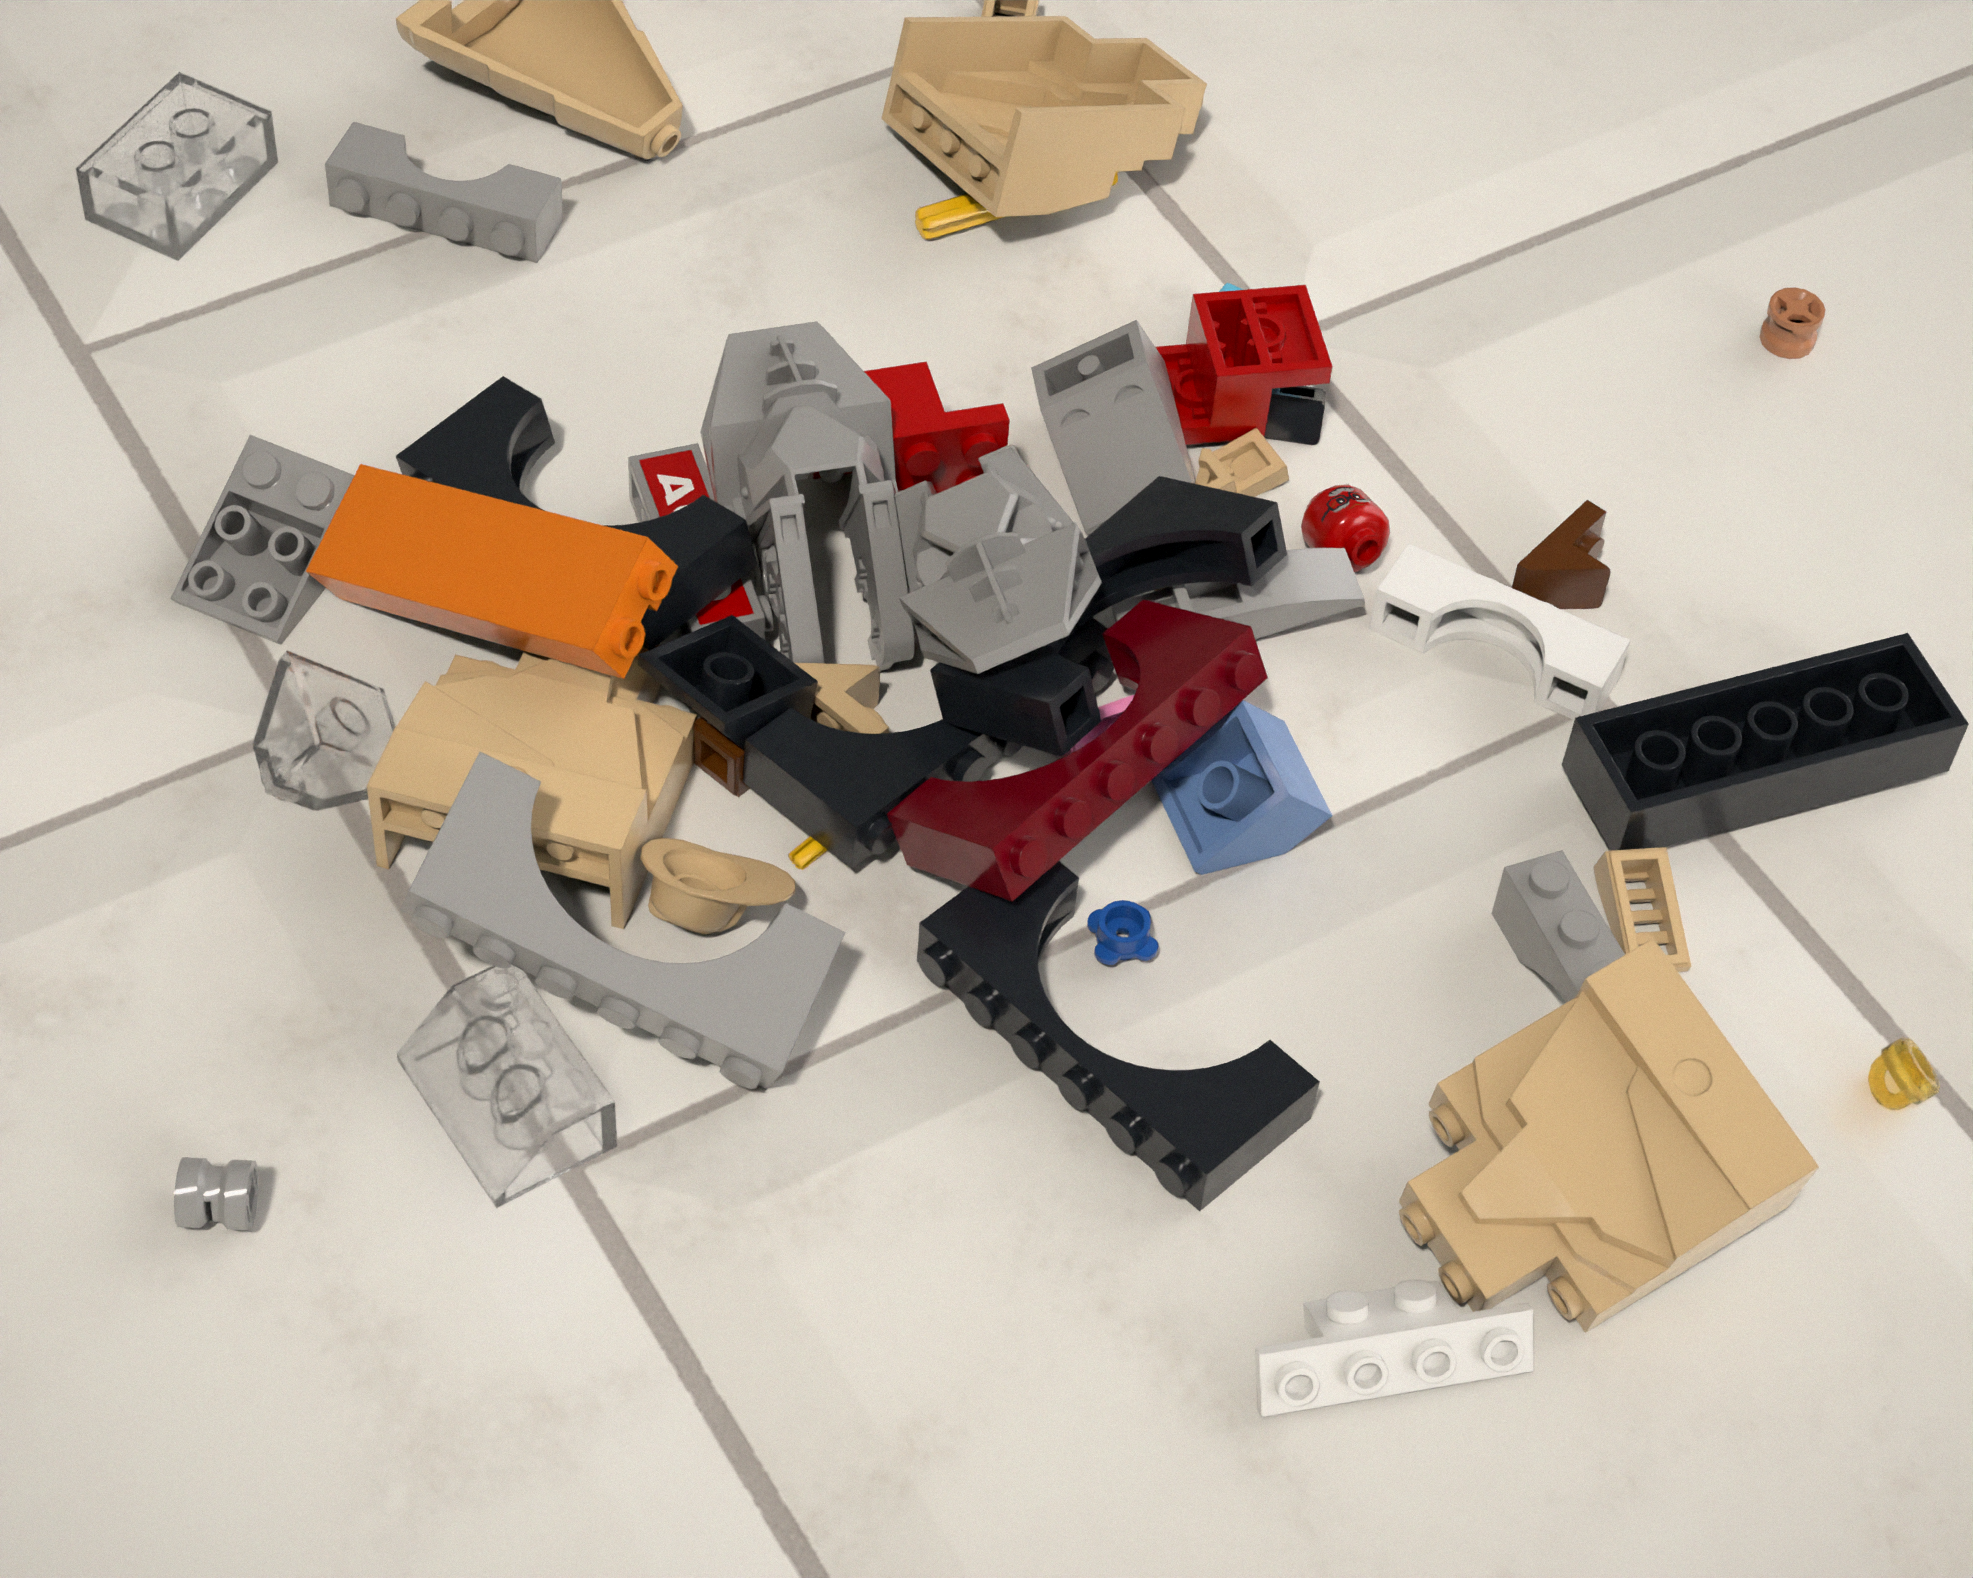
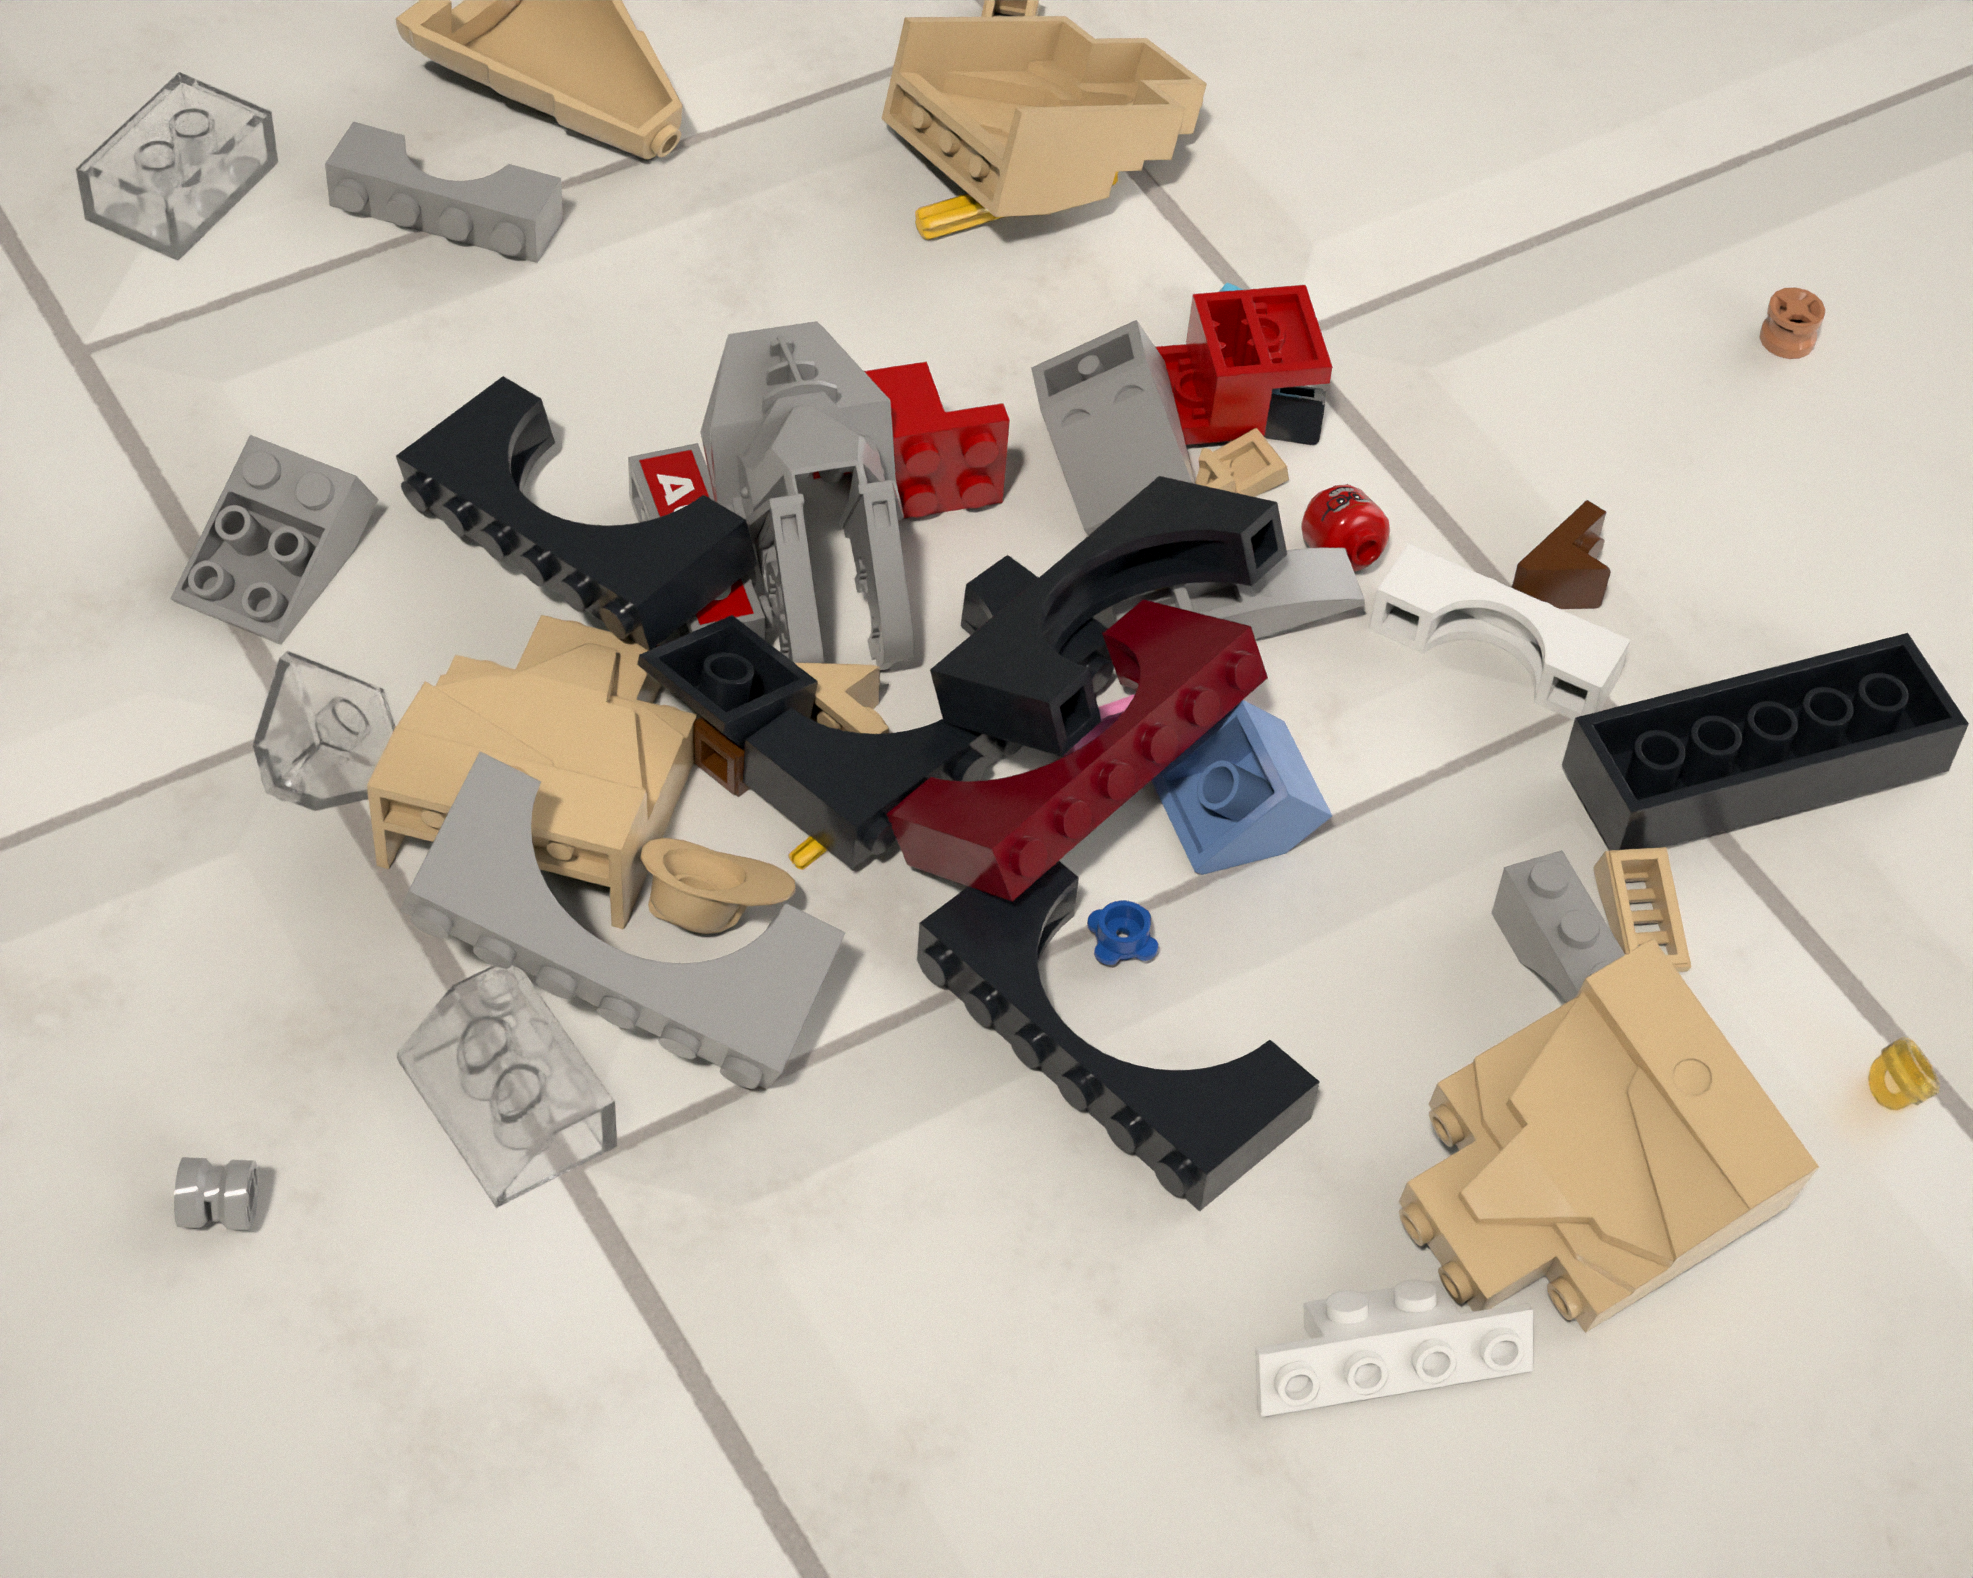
orange brick [306,464,678,679] -> none
light grey connector [894,444,1102,674] -> none

